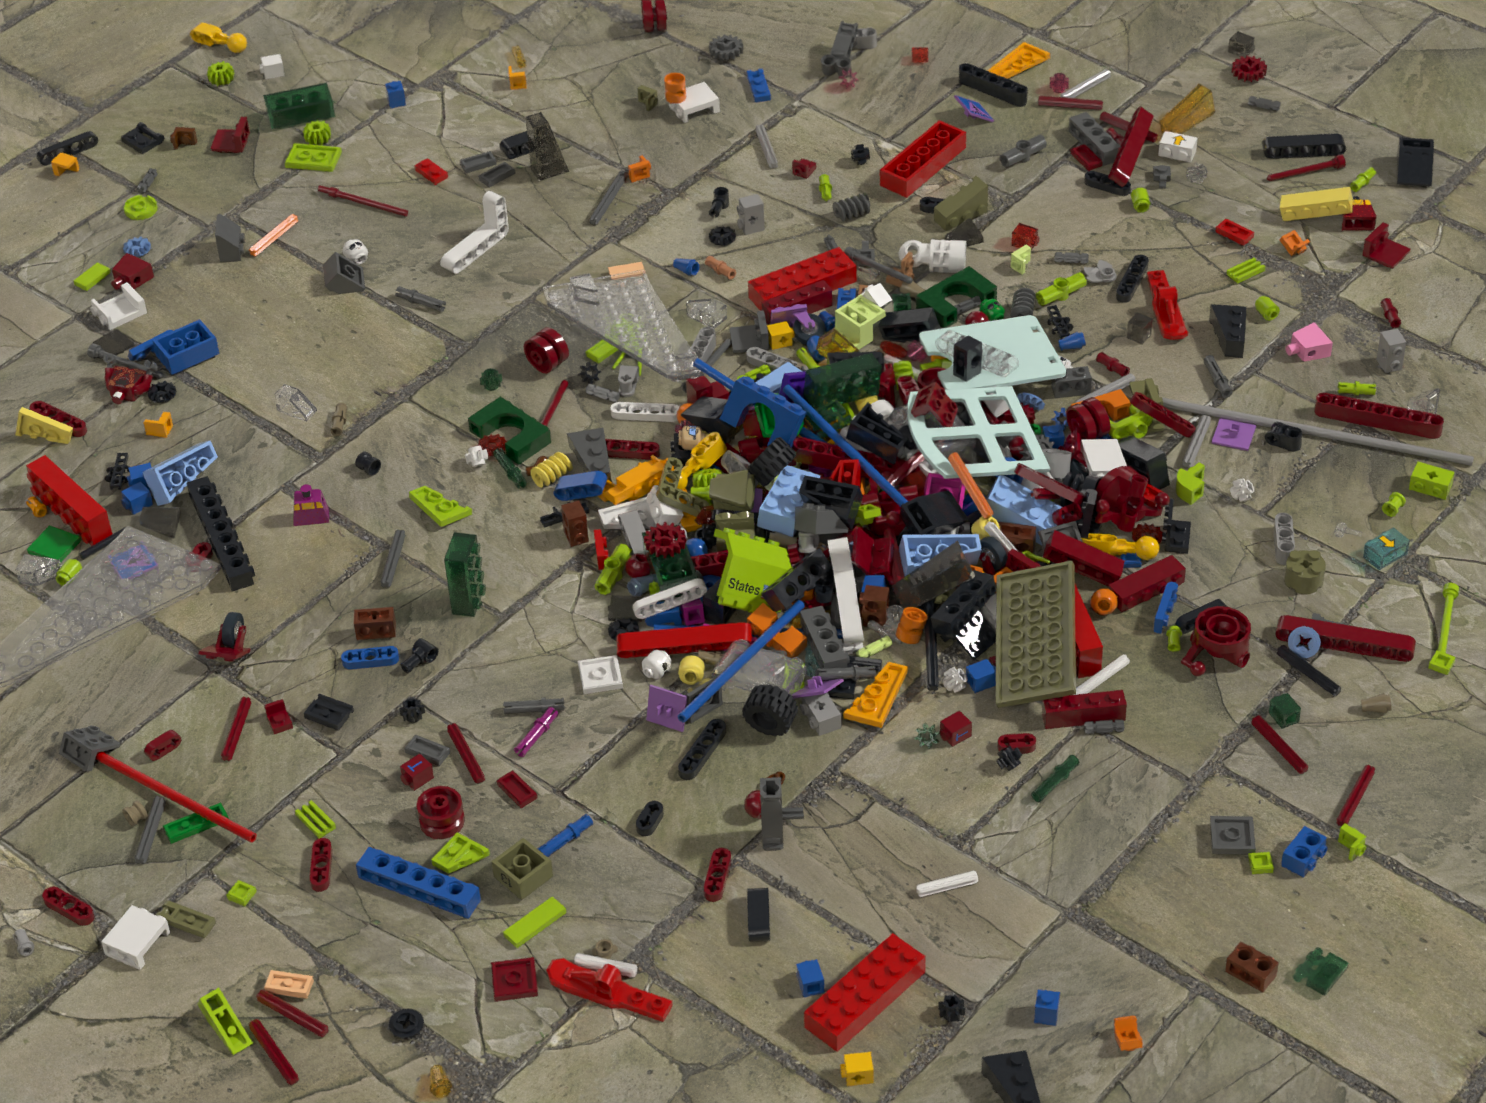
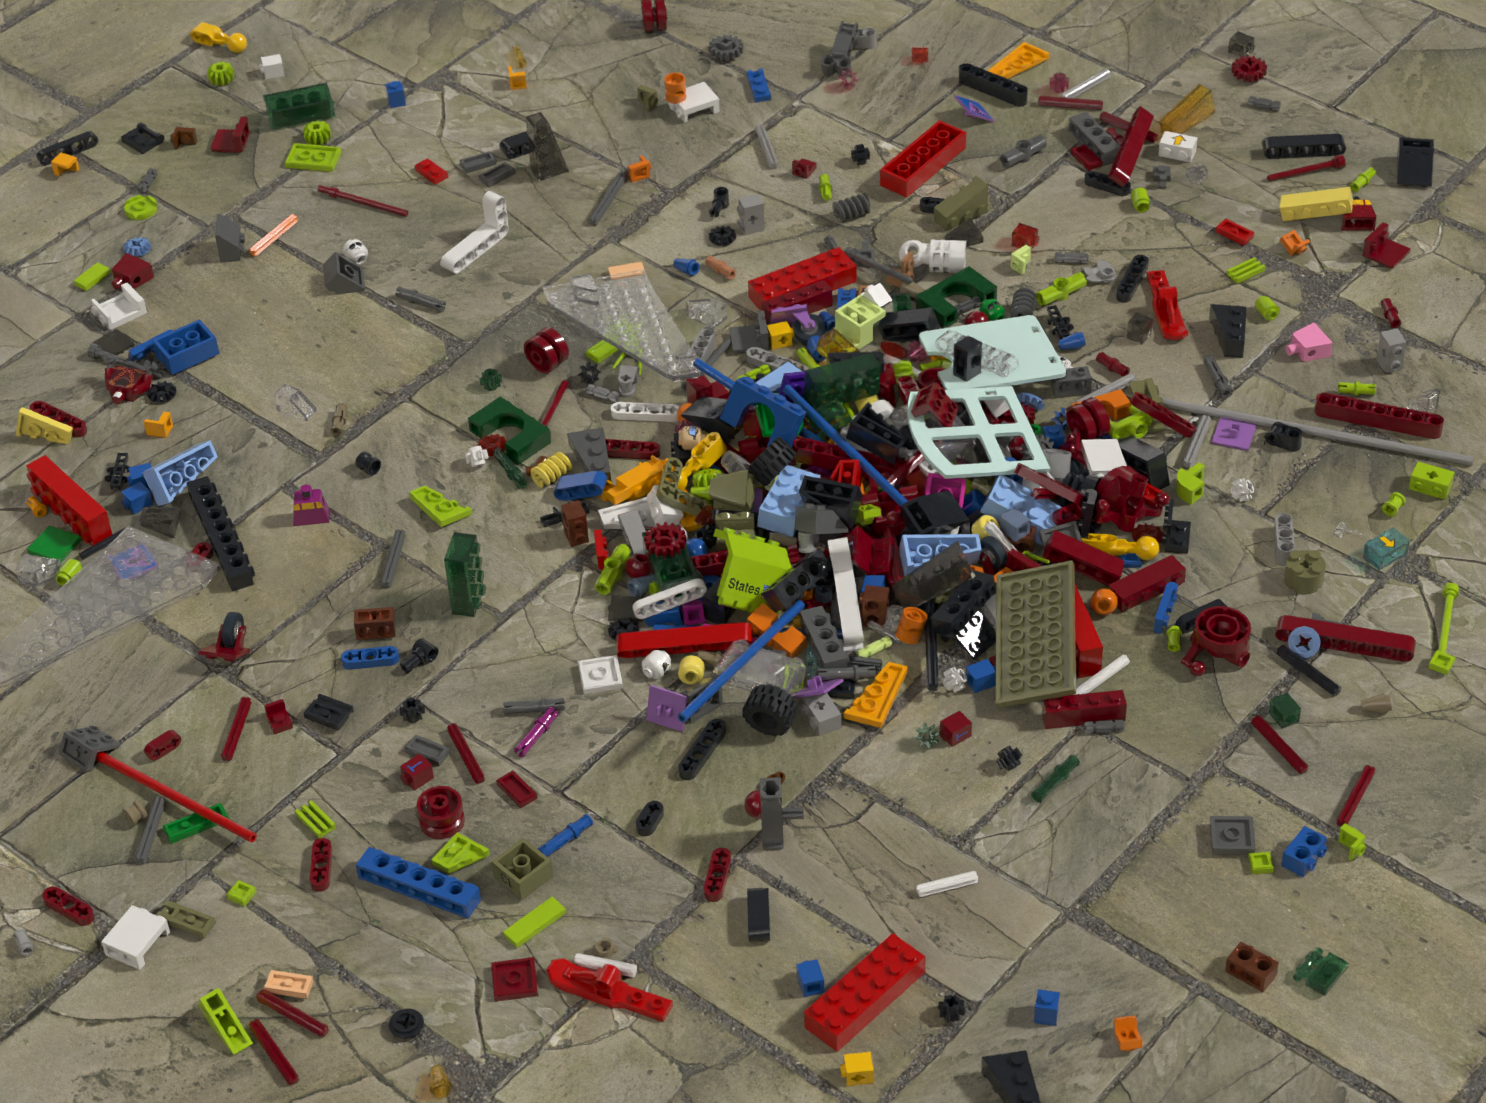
orange axle [948,452,994,519] -> none
dark red beam [997,733,1036,754] -> none
none -> sand blue brick [1000,507,1030,542]

